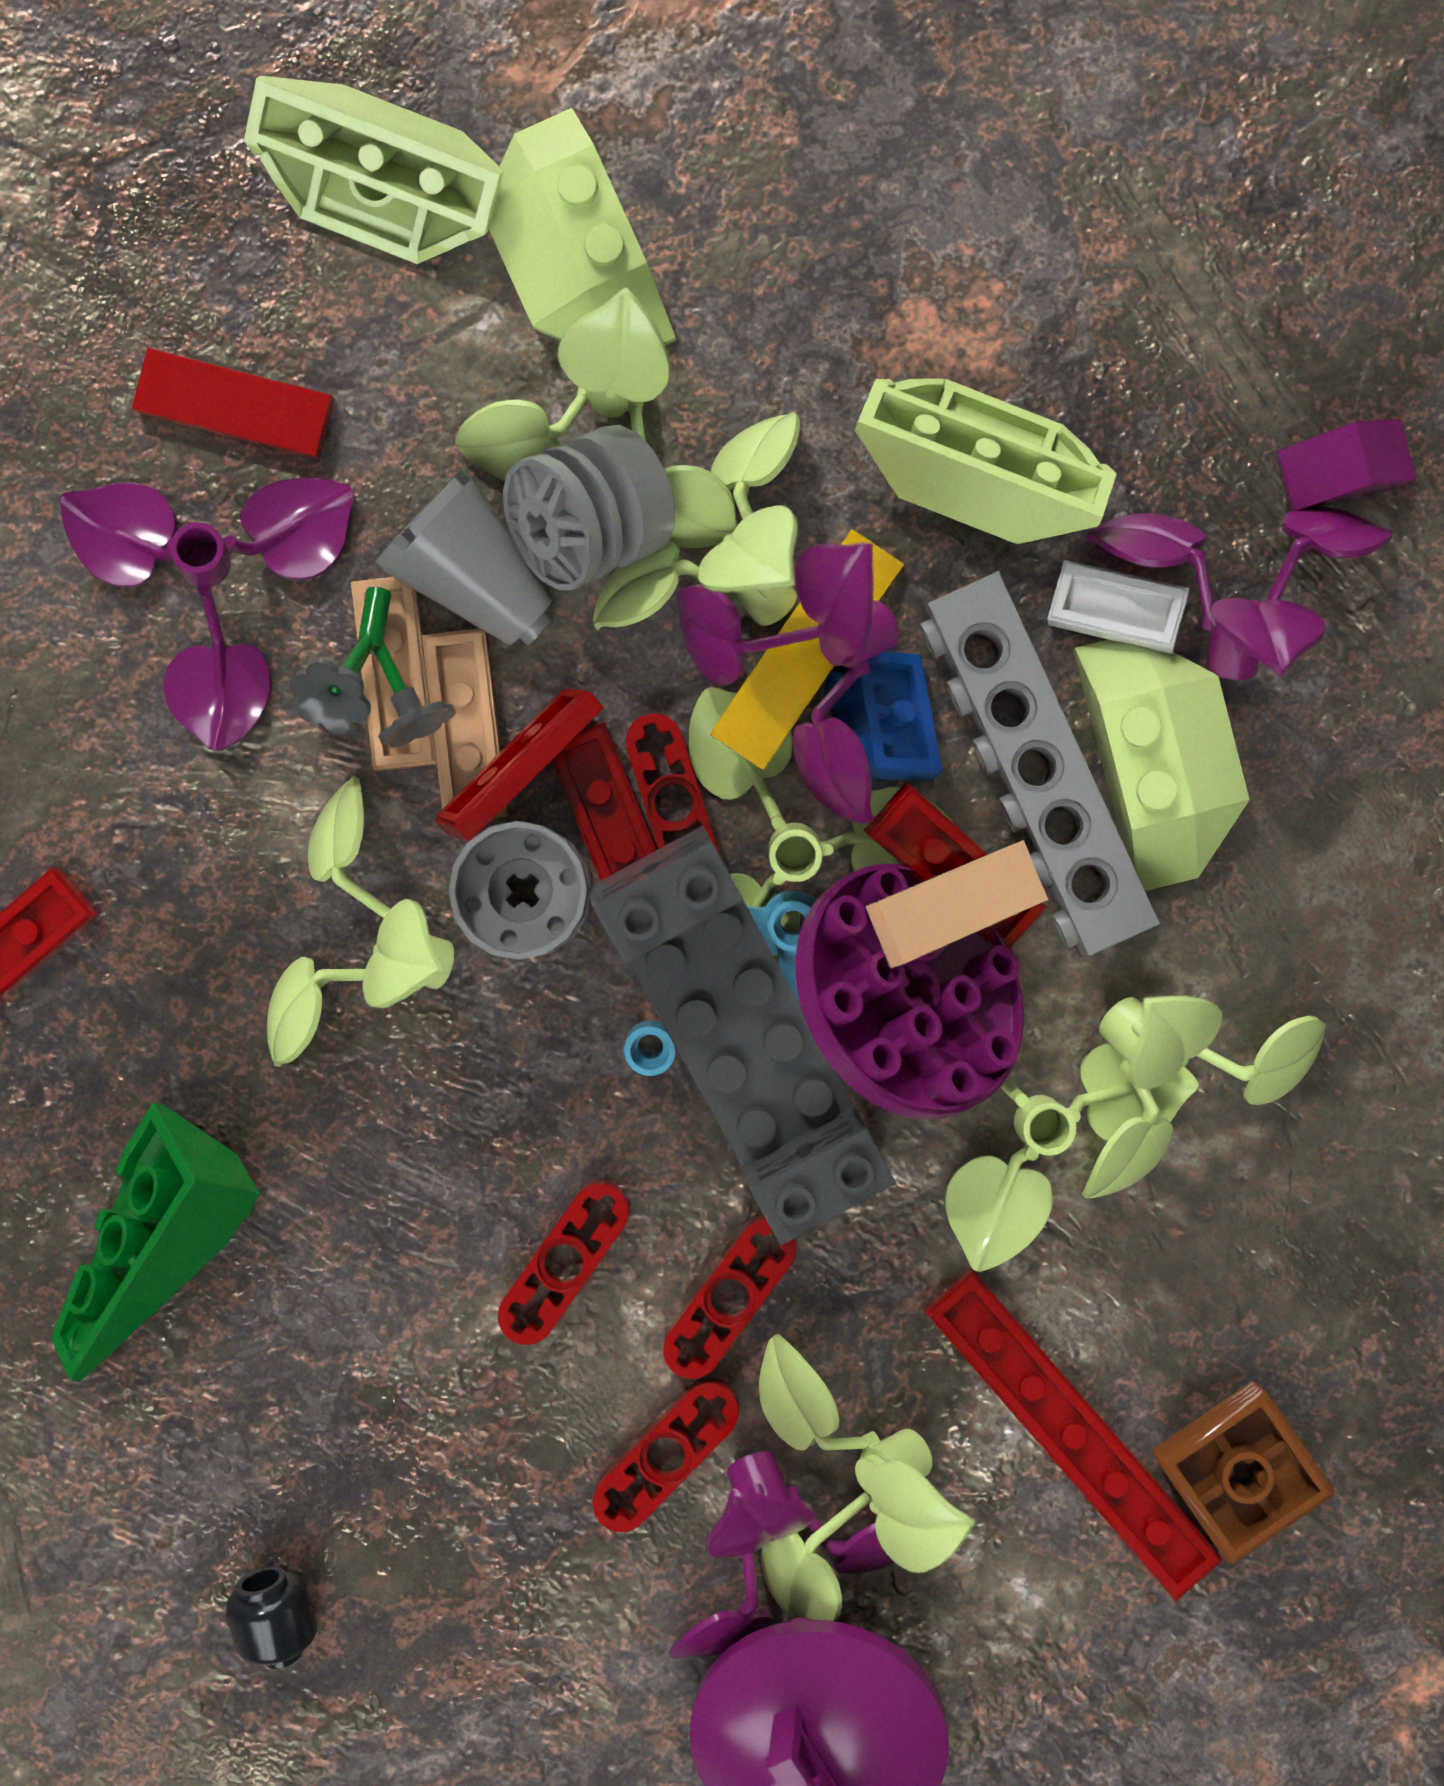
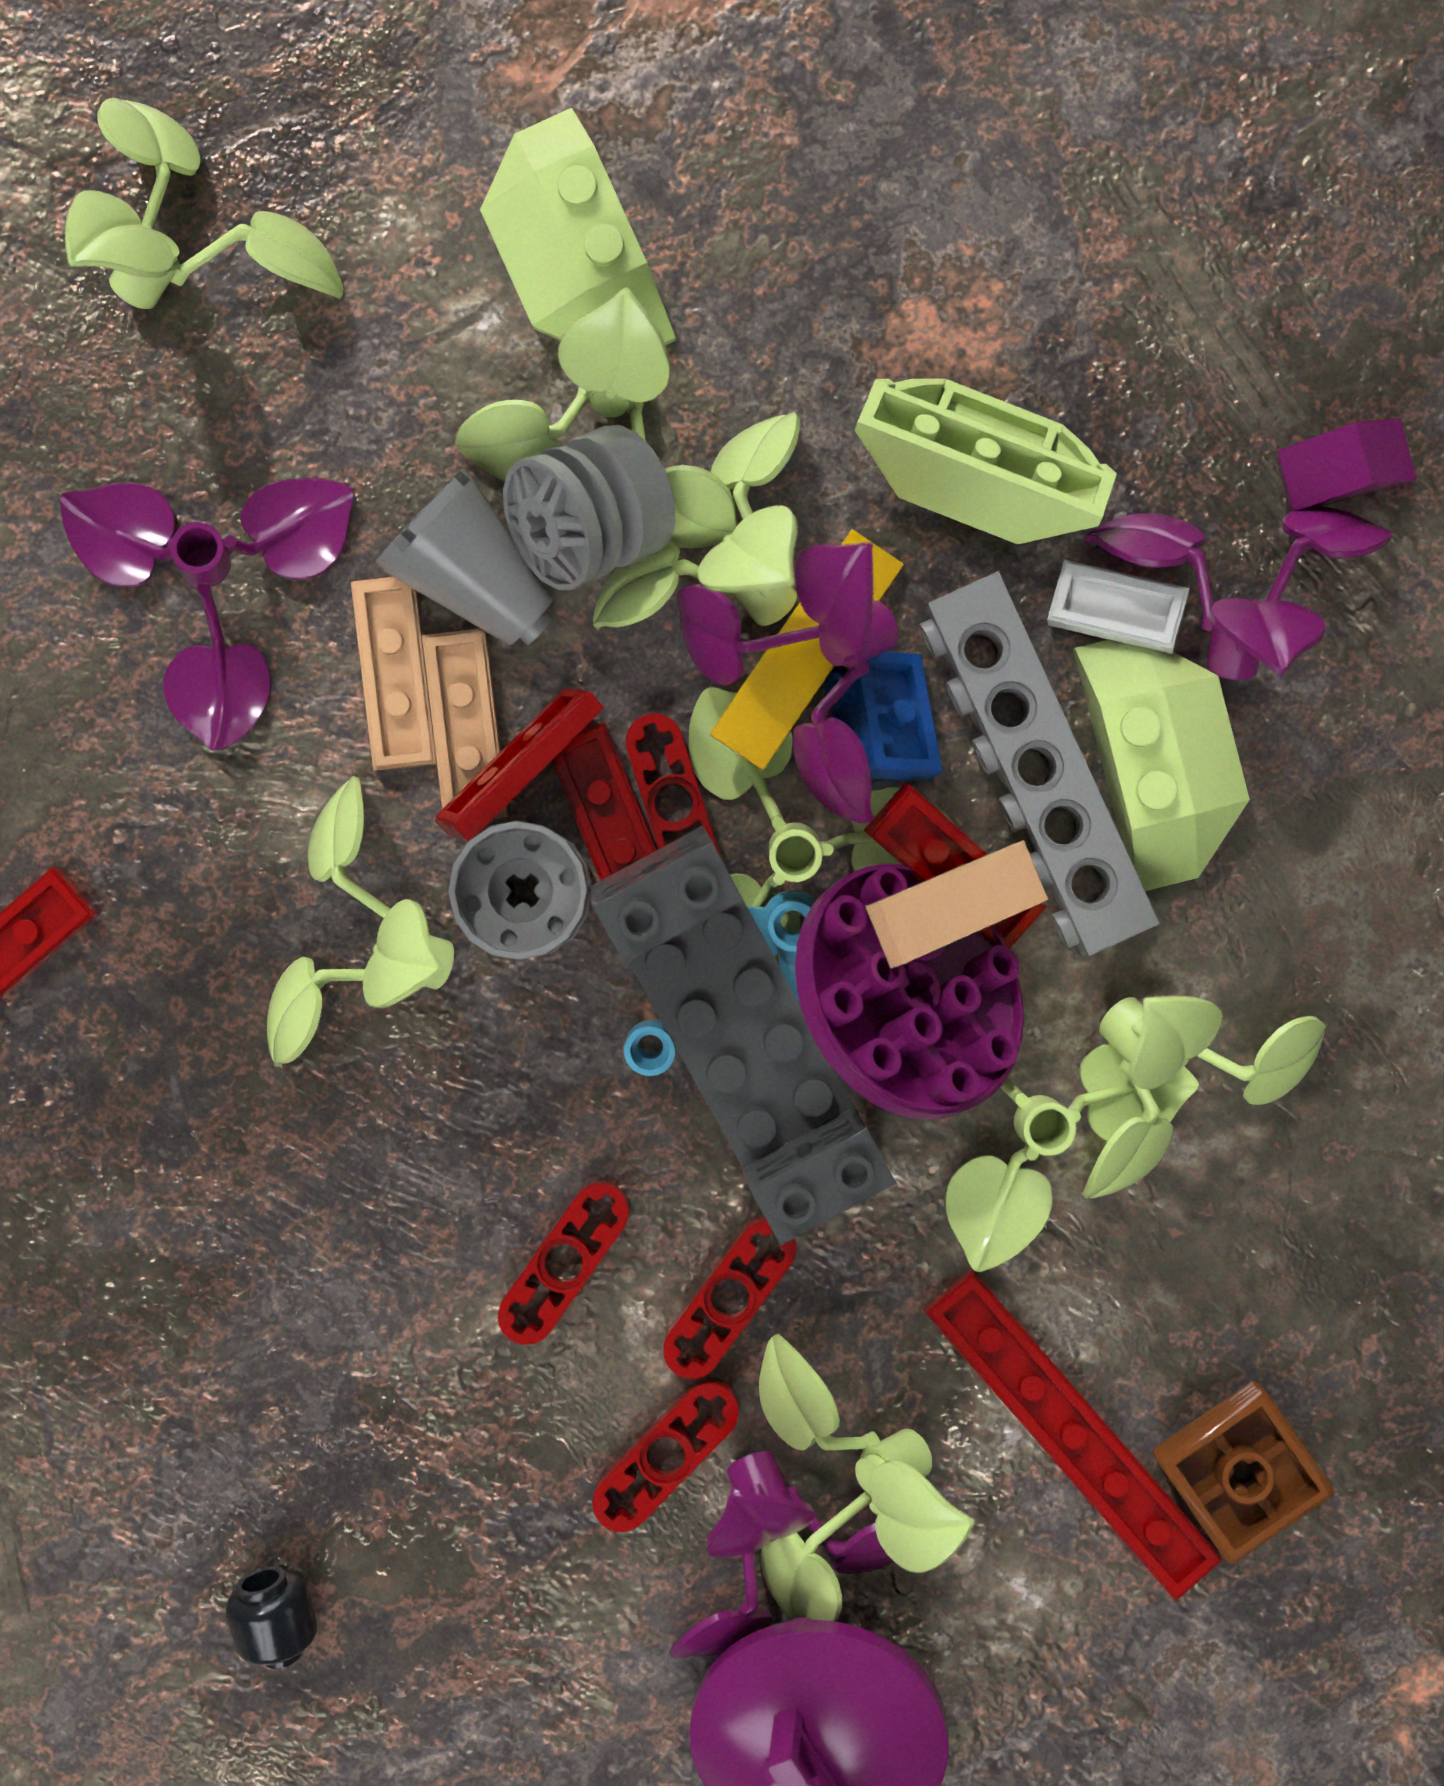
green wedge [51,1102,260,1382] -> none
red tile [131,347,335,460] -> none
yellowish green wedge [244,76,504,264] -> none
dark grey plant [289,587,456,748] -> none
none -> yellowish green plant [65,97,343,309]

